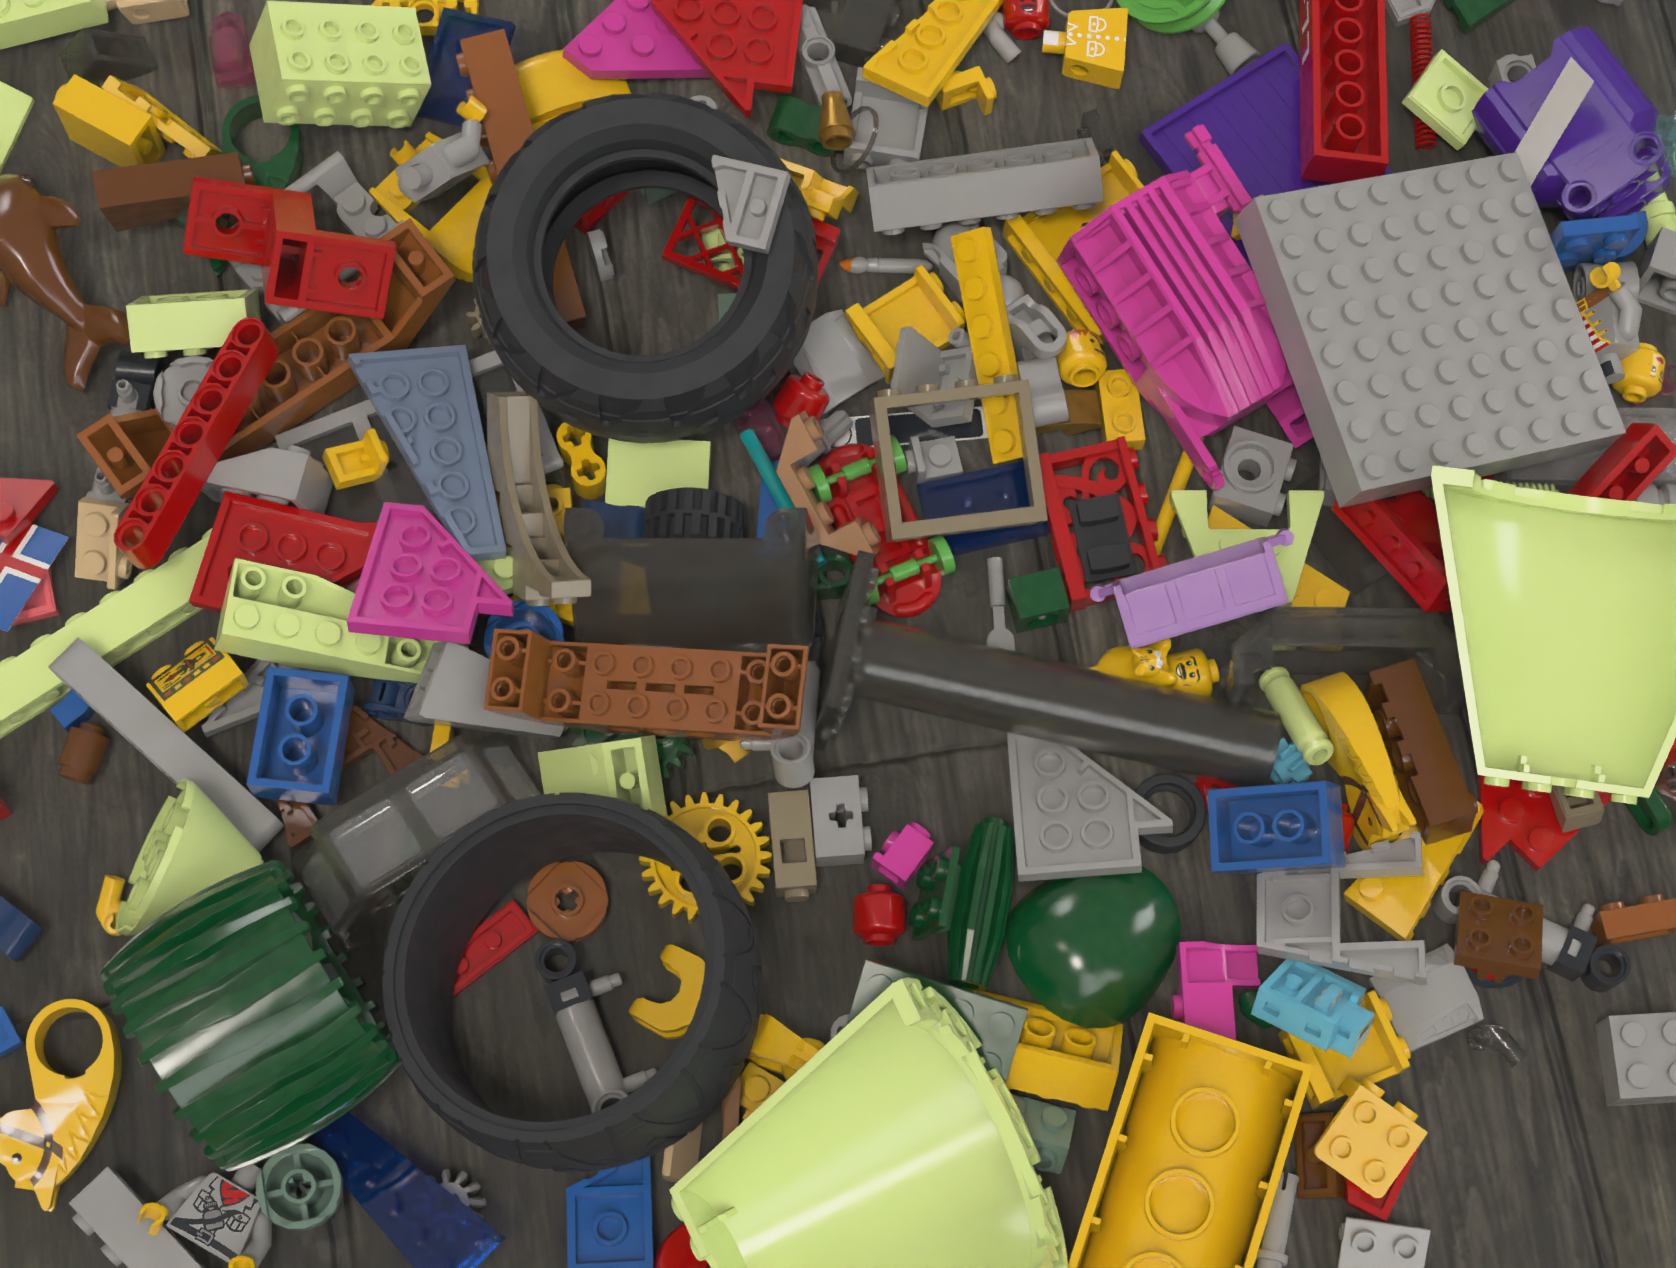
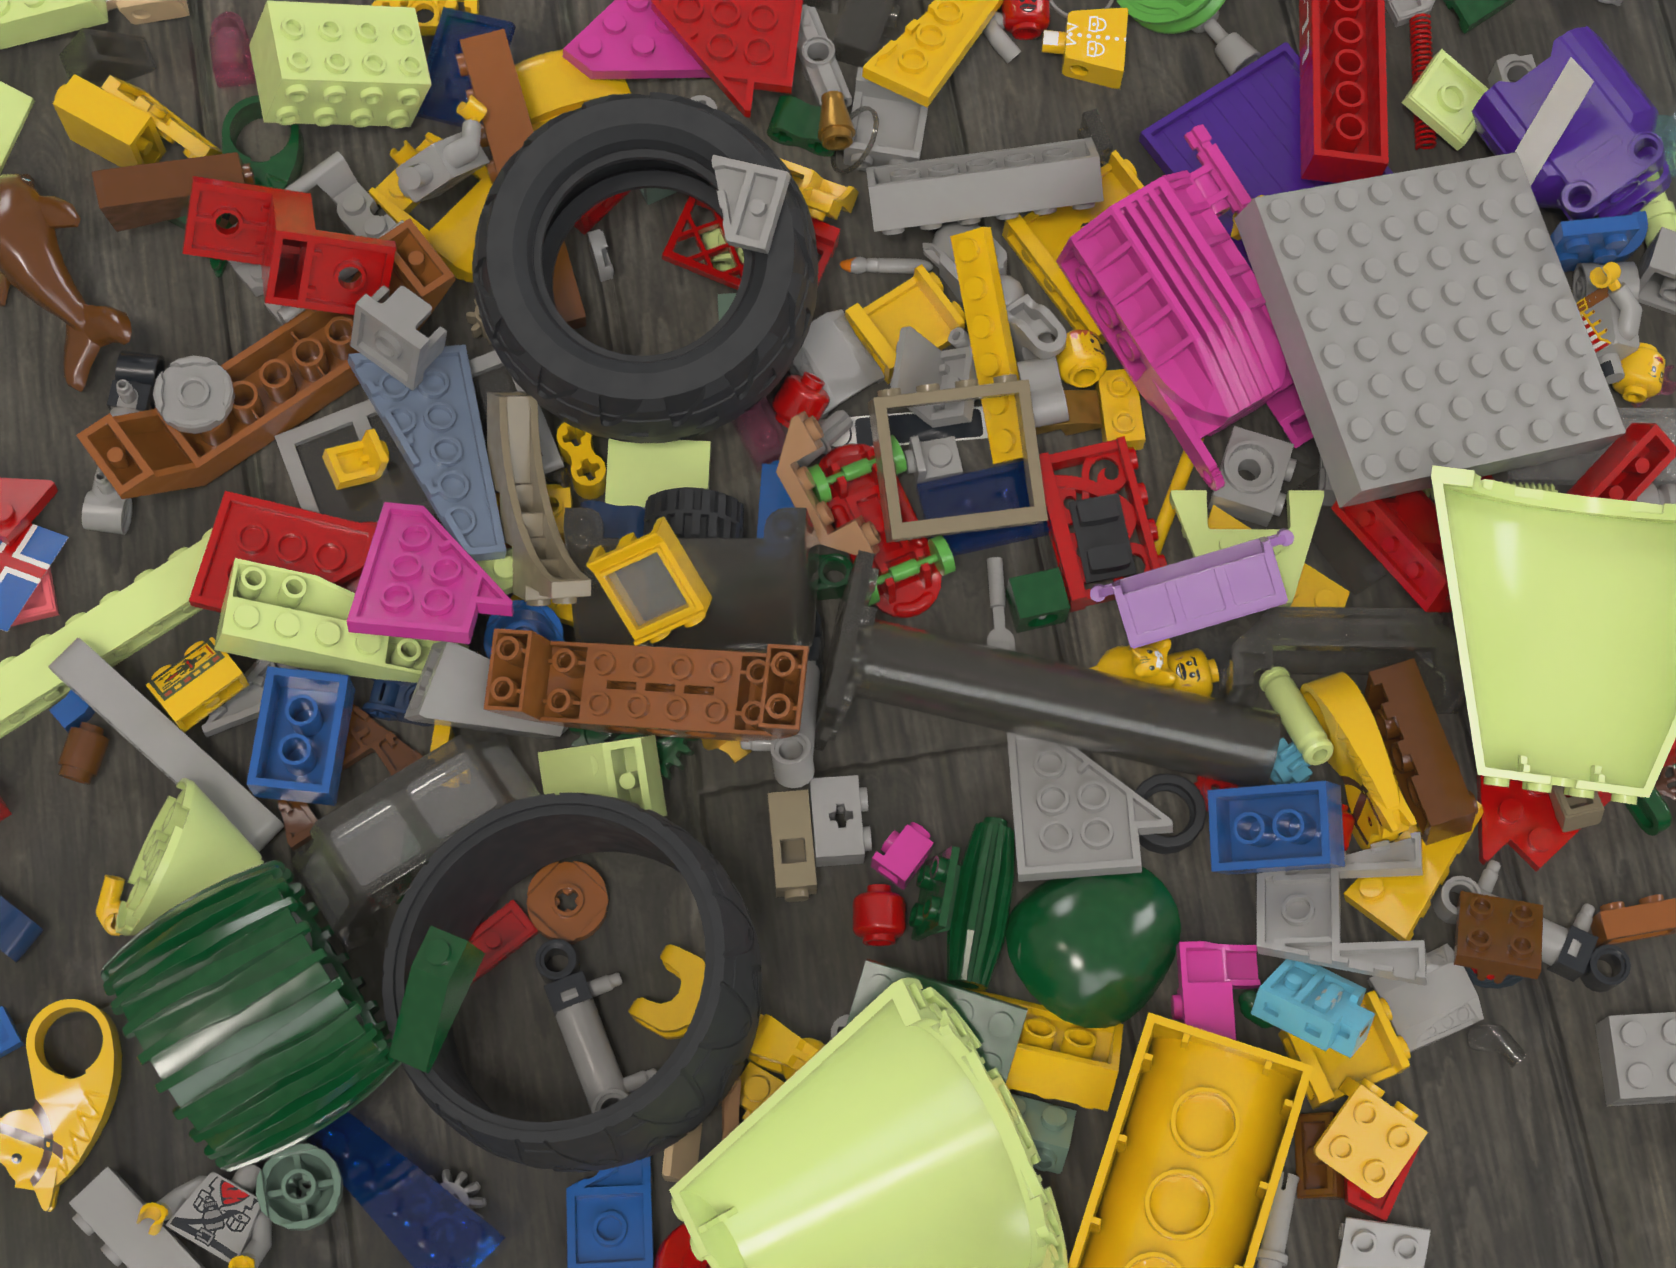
tan bracket [75,497,133,590] -> none
red beam [113,317,279,569] -> none
yellowish green brick [126,288,261,358] -> none
light grey slope [201,445,333,514] -> none
yellow gear [639,792,772,924] -> none
teal bar [739,429,826,569] -> none
yellow bracket [936,66,997,116] -> none
none -> light grey panel [350,285,447,391]
none -> dark green slope [389,926,485,1074]
none -> yellow window [586,516,712,646]

